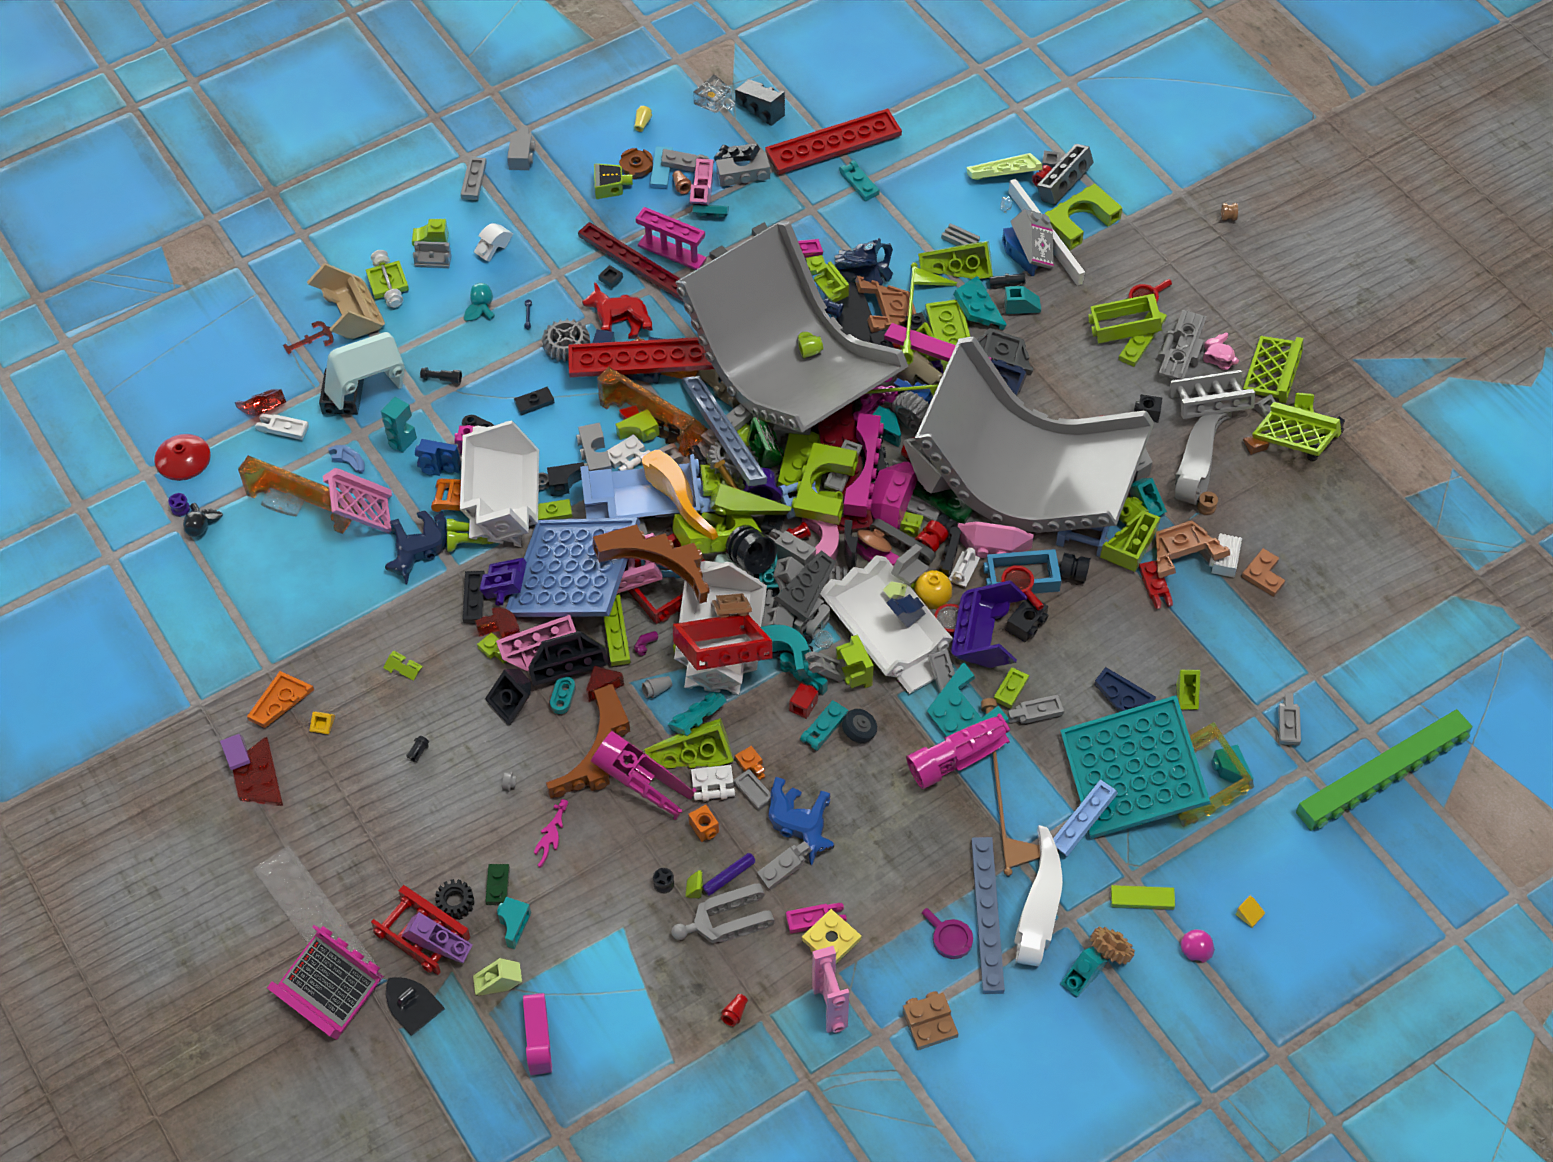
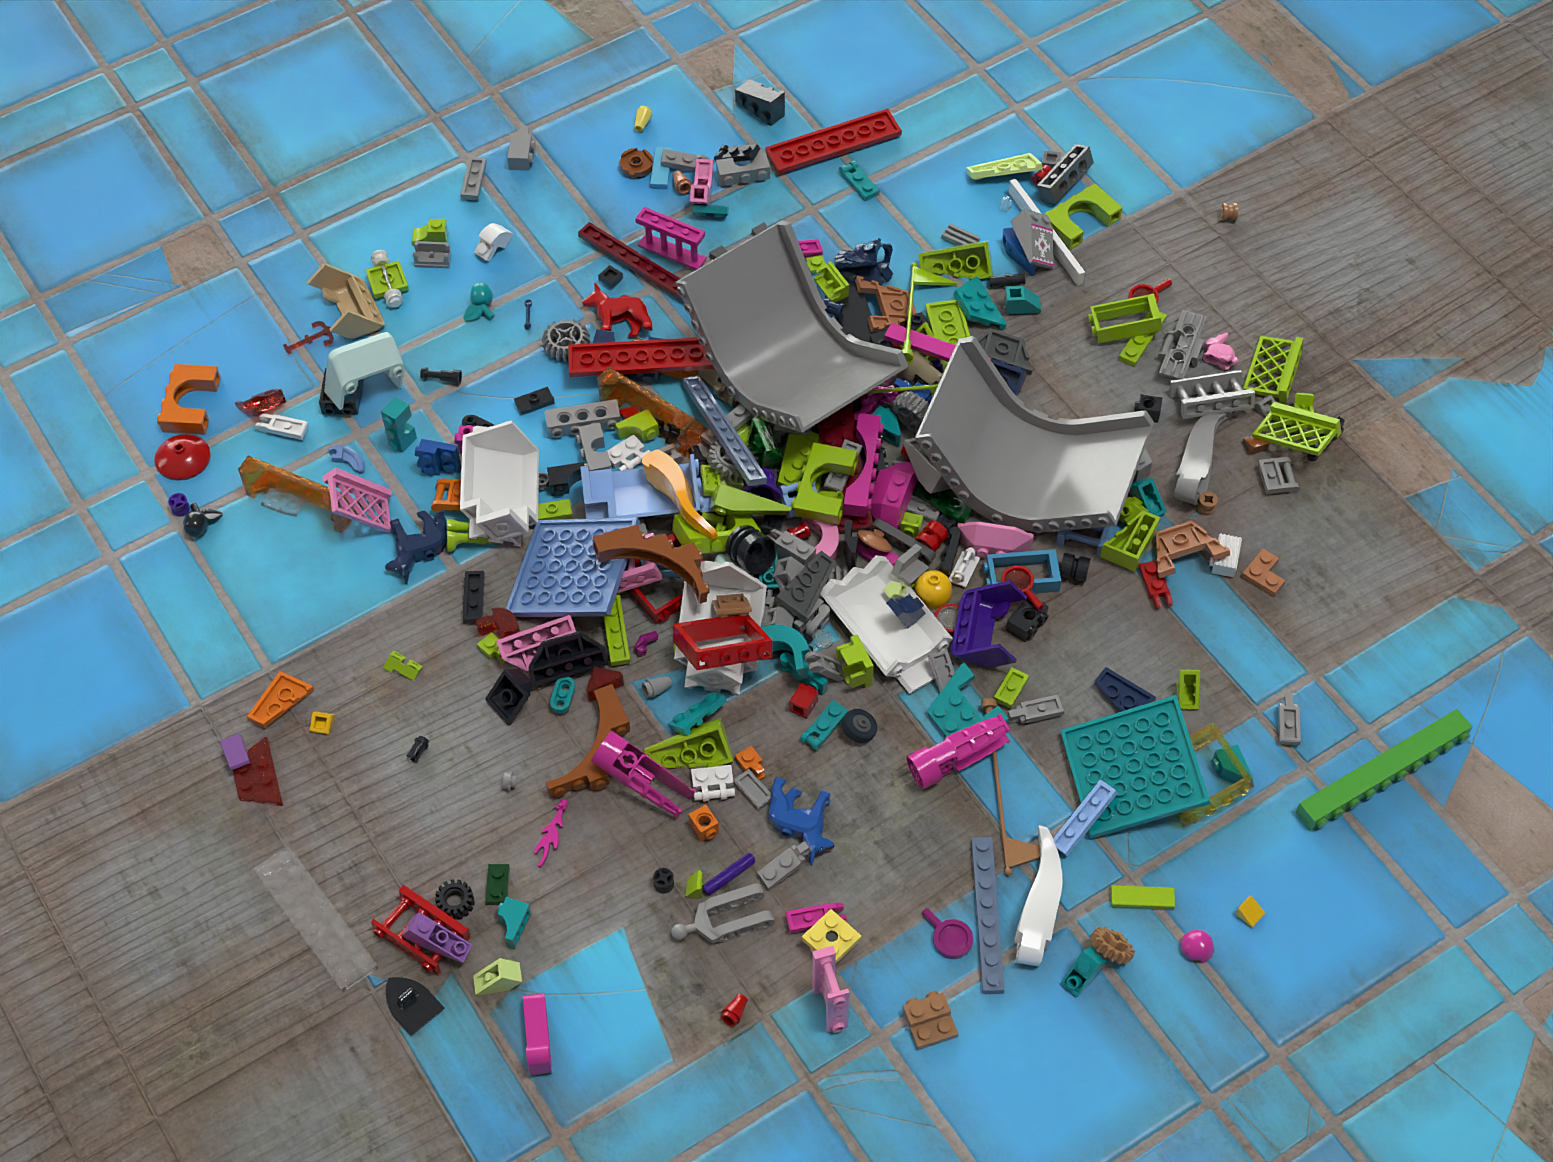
panel [267,925,384,1040] -> none
dark purple plate [480,558,527,606] -> none
torso [594,163,633,199] -> none
clear torso [693,74,735,113] -> none
pearl gold piece [713,460,740,490] -> none
lime piece [798,332,823,358] -> none
none -> orange arch [157,364,221,435]
none -> light grey brick [544,399,621,438]
none -> light grey plate [1258,457,1300,494]

